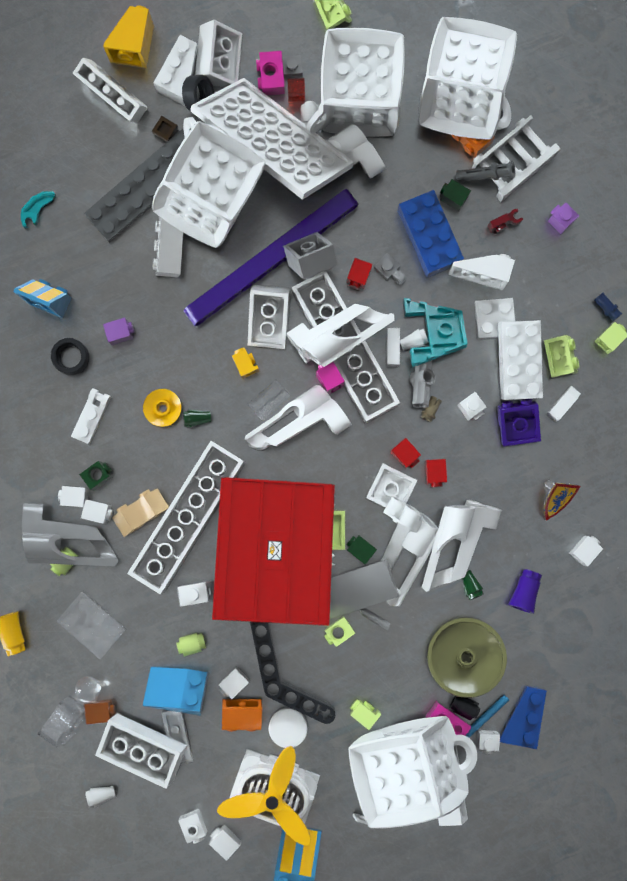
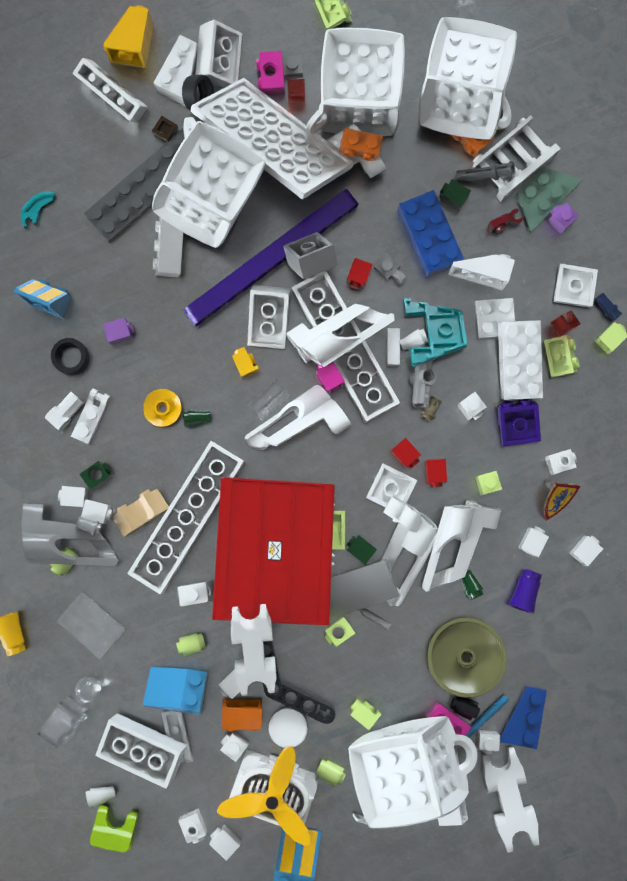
dark orange brick [84,699,116,724] -> none
white brick [300,101,319,125] -> none
white piece [547,386,581,422] -> none
none -> white piece [45,392,84,431]
none -> light grey pin [76,516,102,536]
none -> lime piece [90,805,138,852]
none -> white brick [220,731,249,762]
none -> white piece [231,604,276,696]
none -> yellowish green brick [316,759,346,787]
none -> orange brick [339,128,383,161]
none -> yellowish green brick [475,471,502,496]
none -> white piece [481,746,540,853]
none -> sand green wing [516,167,582,233]
none -> white brick [518,526,549,558]
none -> white brick [545,449,577,475]
none -> clear red piece [551,310,581,337]
none -> white plate [553,264,598,308]

